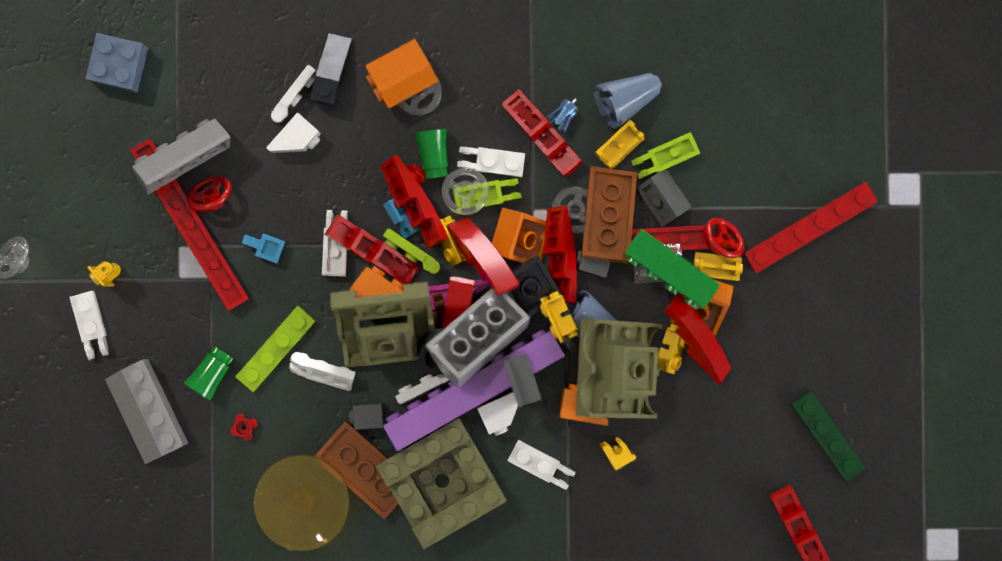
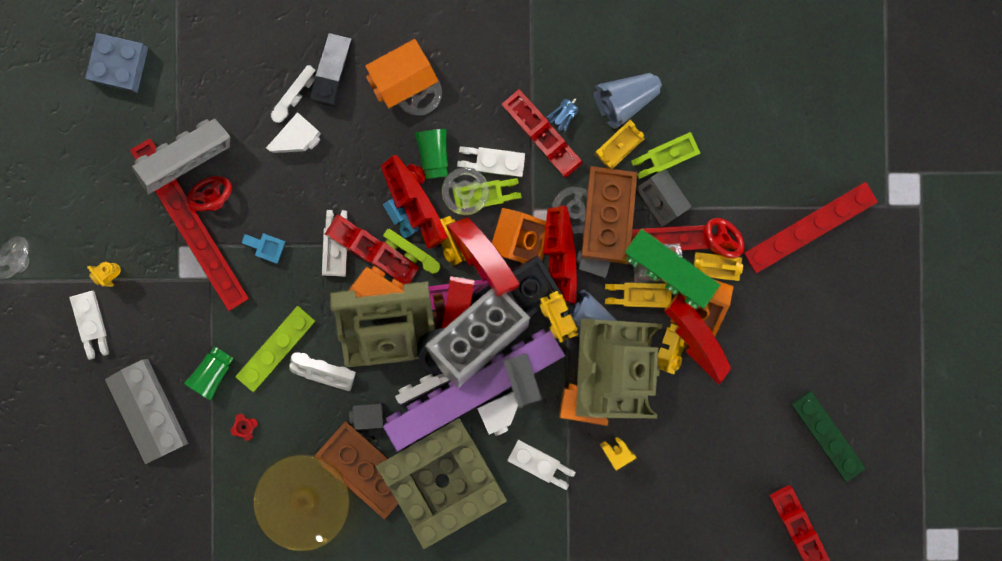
none -> yellow hinge [605,283,672,308]

